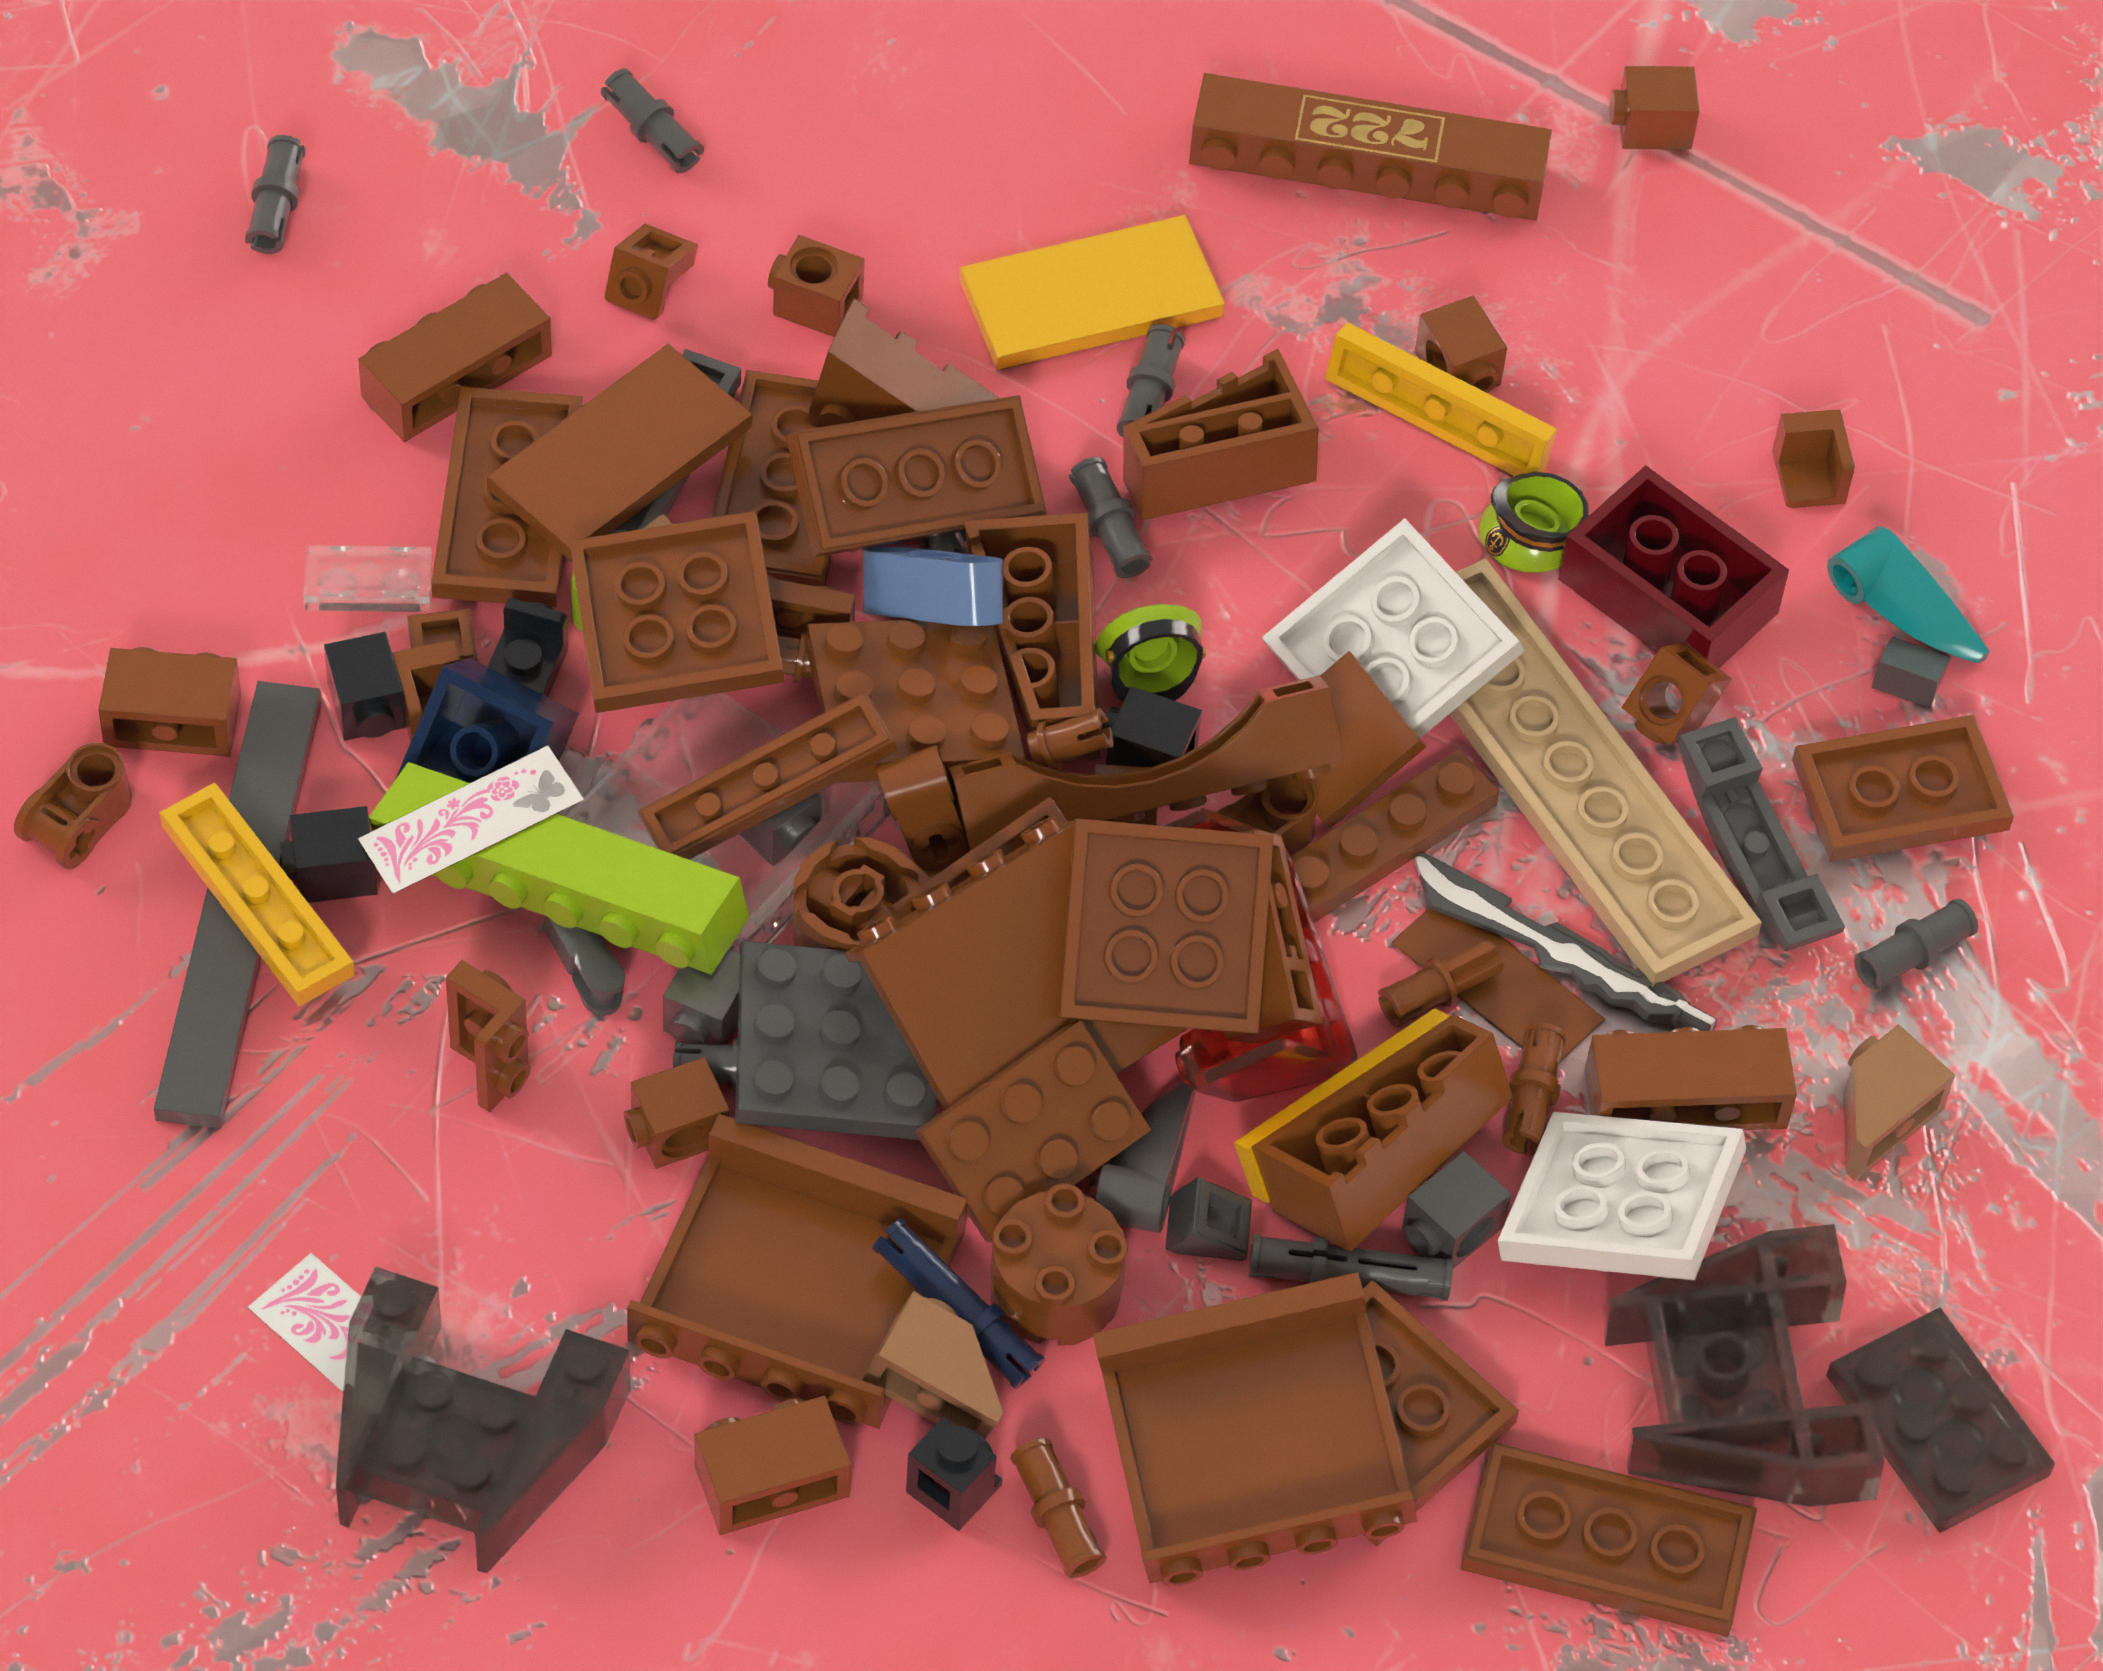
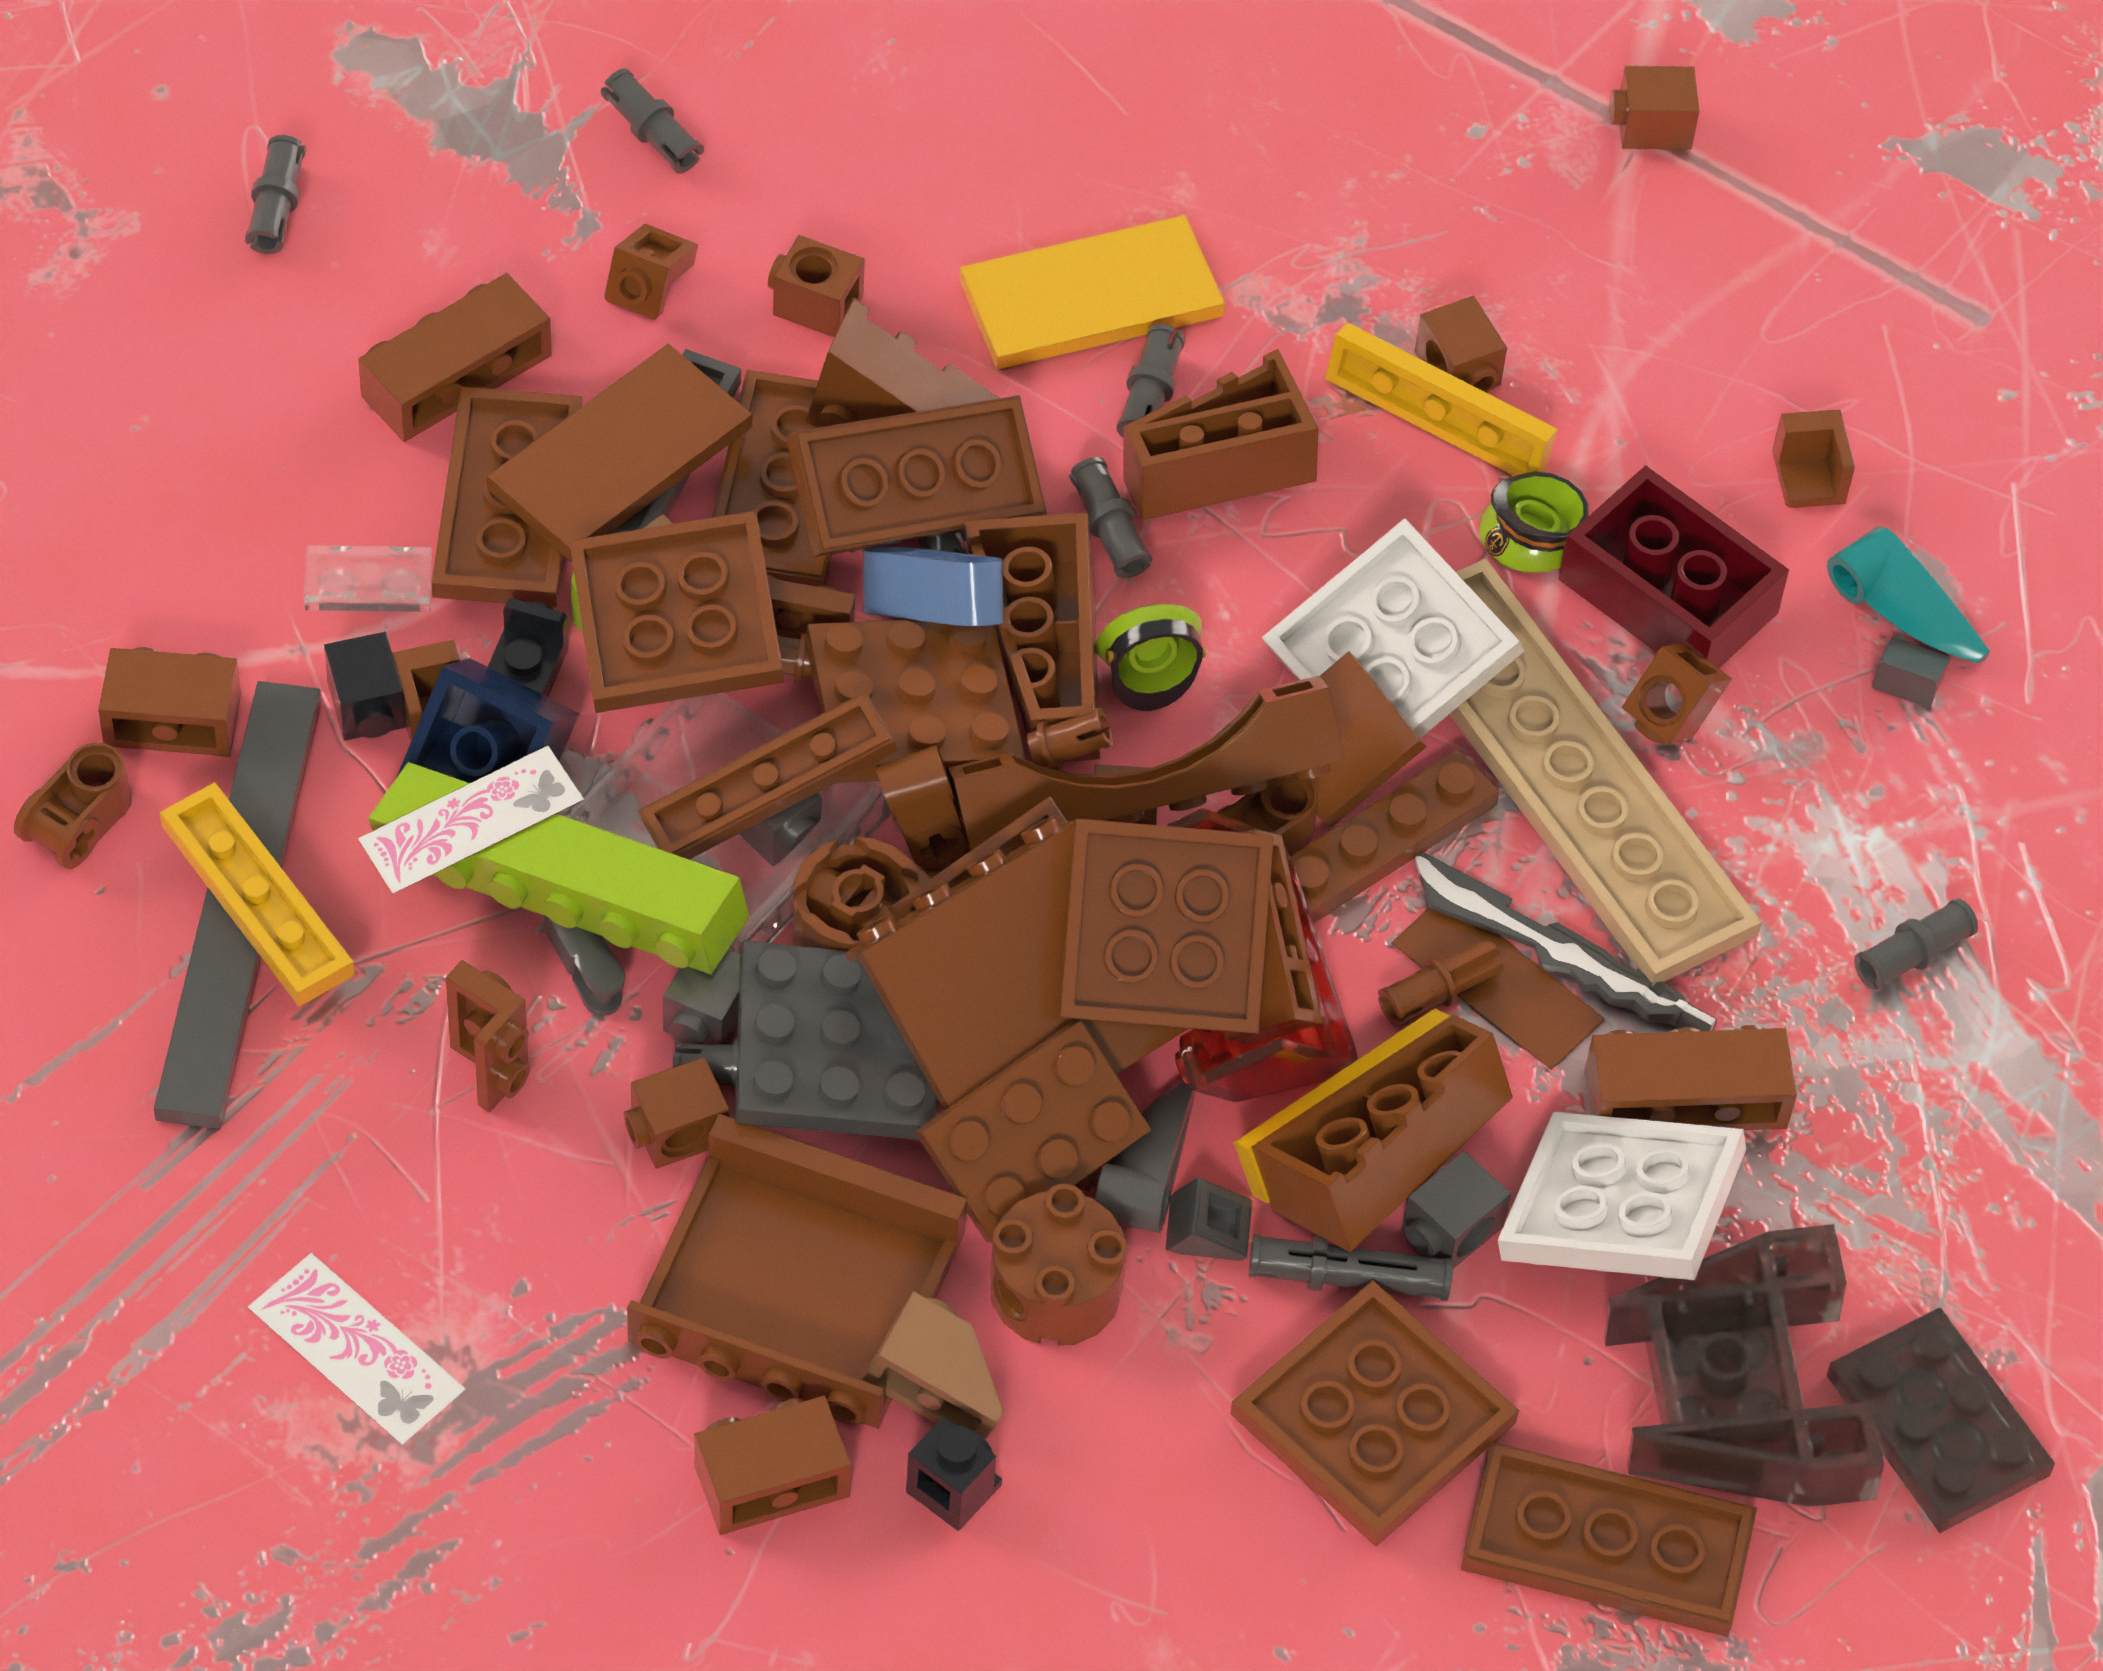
black brick [280,806,377,903] -> none
clear smoke wedge [335,1266,631,1574] -> none
dark orange tile [407,608,478,662] -> none
dark blue pin [872,1218,1045,1390] -> none
dark orange pin [1010,1438,1107,1578] -> none
dark orange panel [1093,1272,1417,1586] -> none
black brick [1102,686,1202,768] -> none
dark orange brick [1189,73,1552,221] -> none
dark orange pin [1501,1023,1567,1154] -> none
dark grey slope [1677,717,1845,952] -> none
dark orange plate [1792,715,2014,862] -> none
medium nougat slope [1844,1024,1955,1181] -> none

